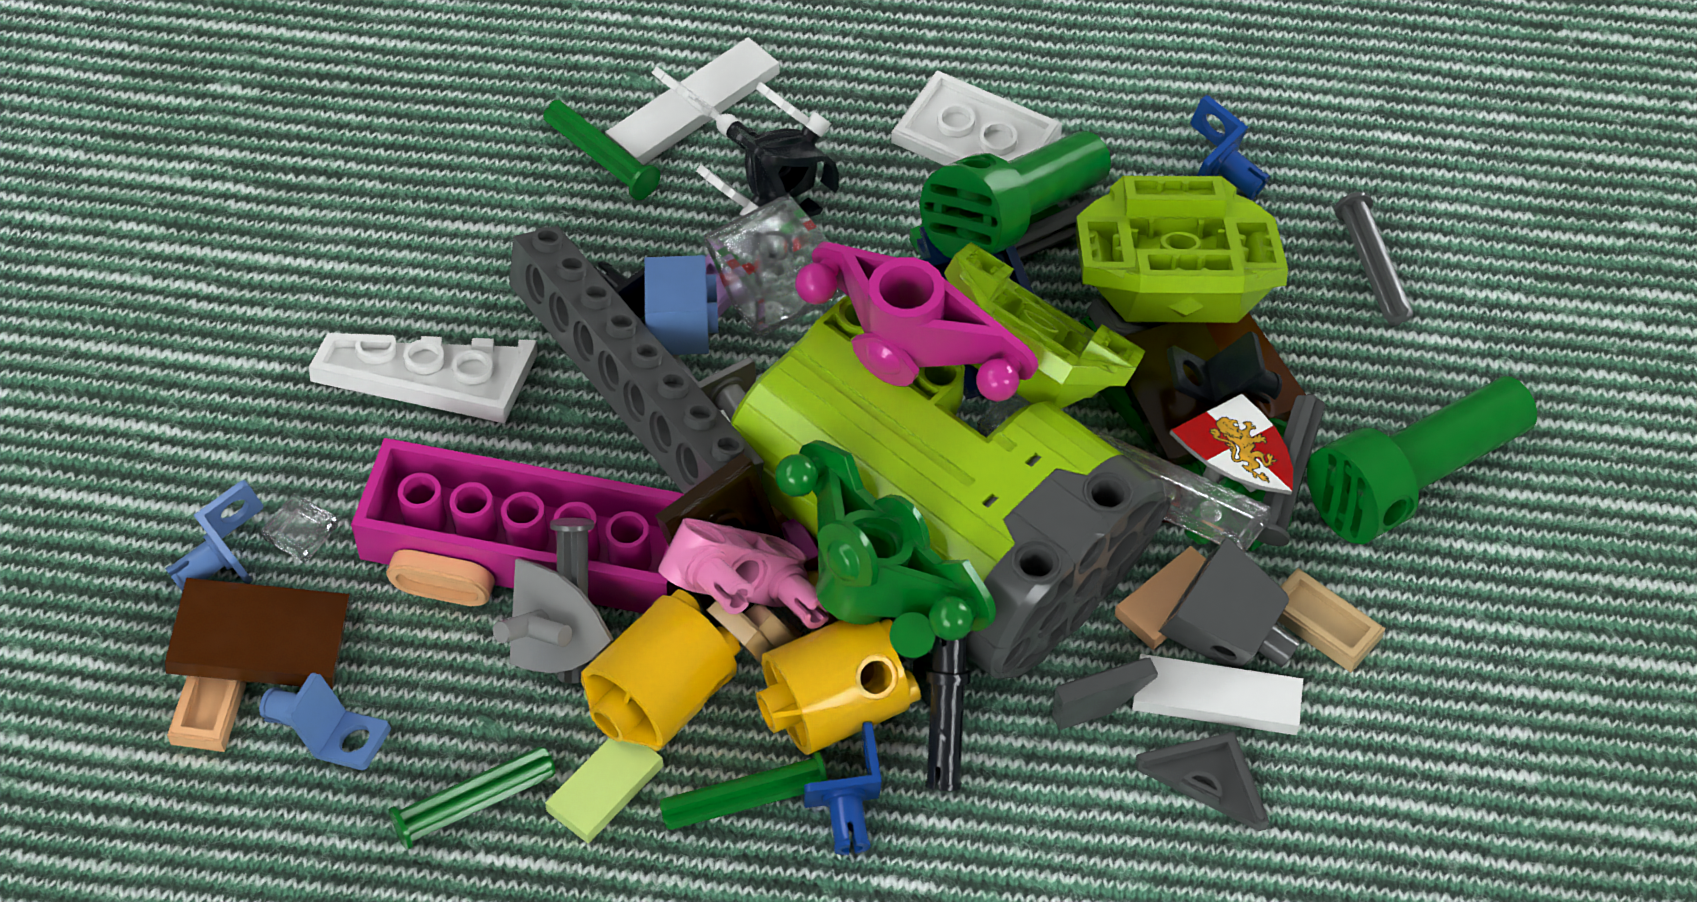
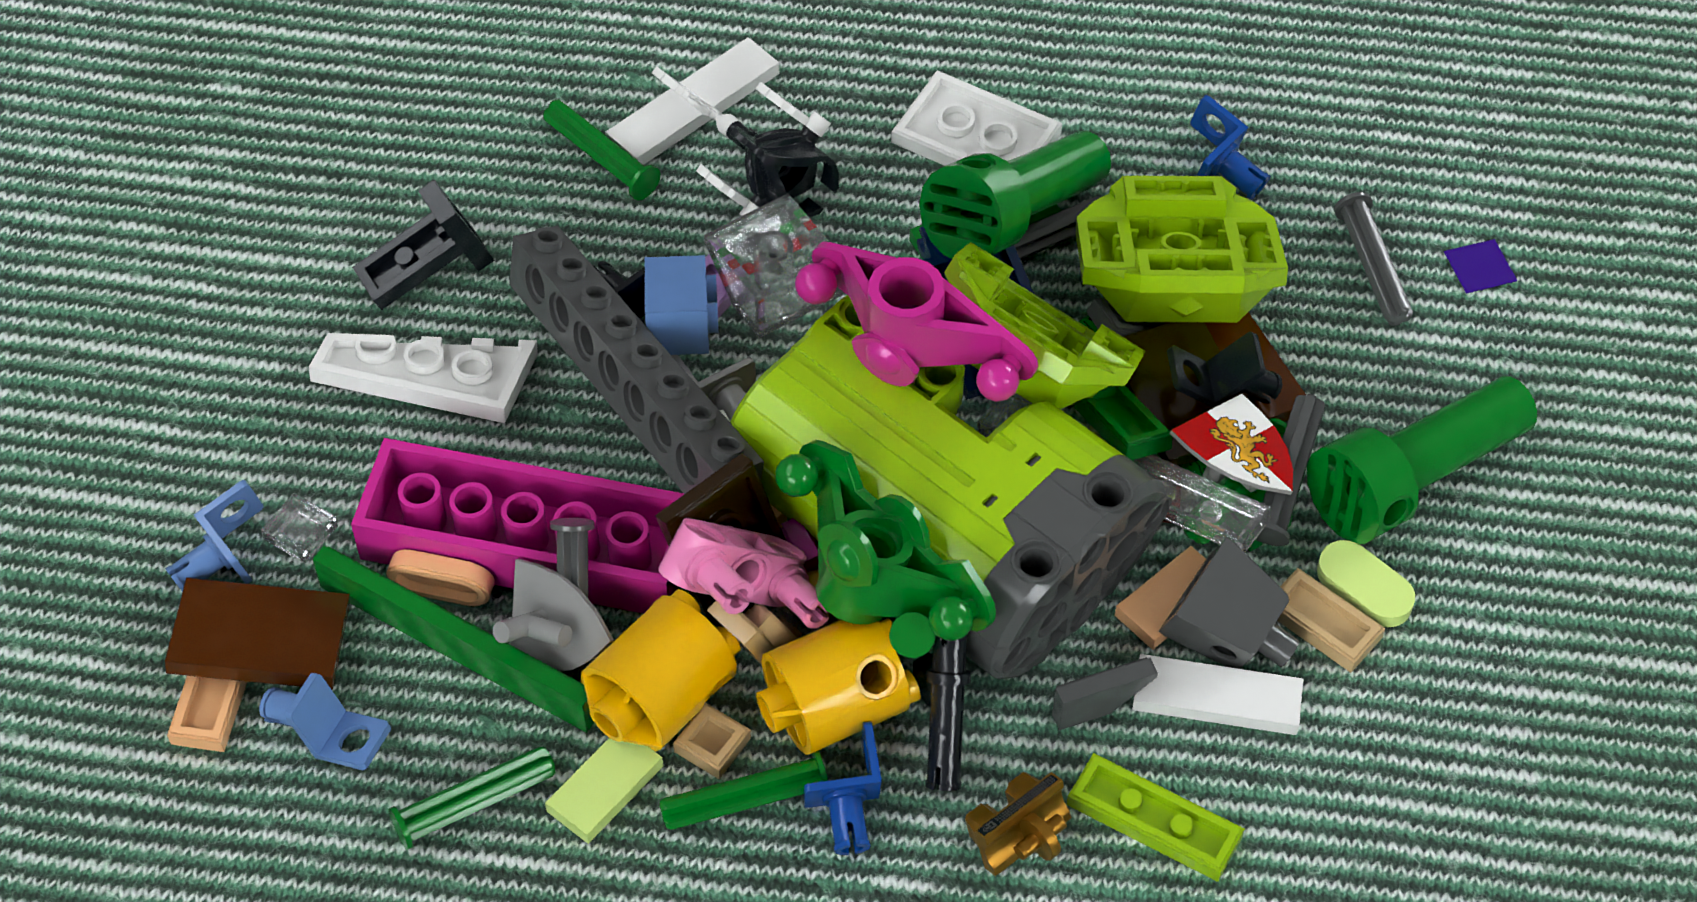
dark grey tile [1135,731,1269,831] -> none
none -> green tile [313,546,594,733]
none -> black bracket [352,179,495,310]
none -> tan tile [673,703,751,779]
none -> pearl gold hips [965,771,1071,876]
none -> lime tile [1066,753,1245,882]
none -> green tile [1075,386,1173,460]
none -> yellowish green tile [1317,540,1415,627]
none -> dark purple sticker [1443,239,1518,294]

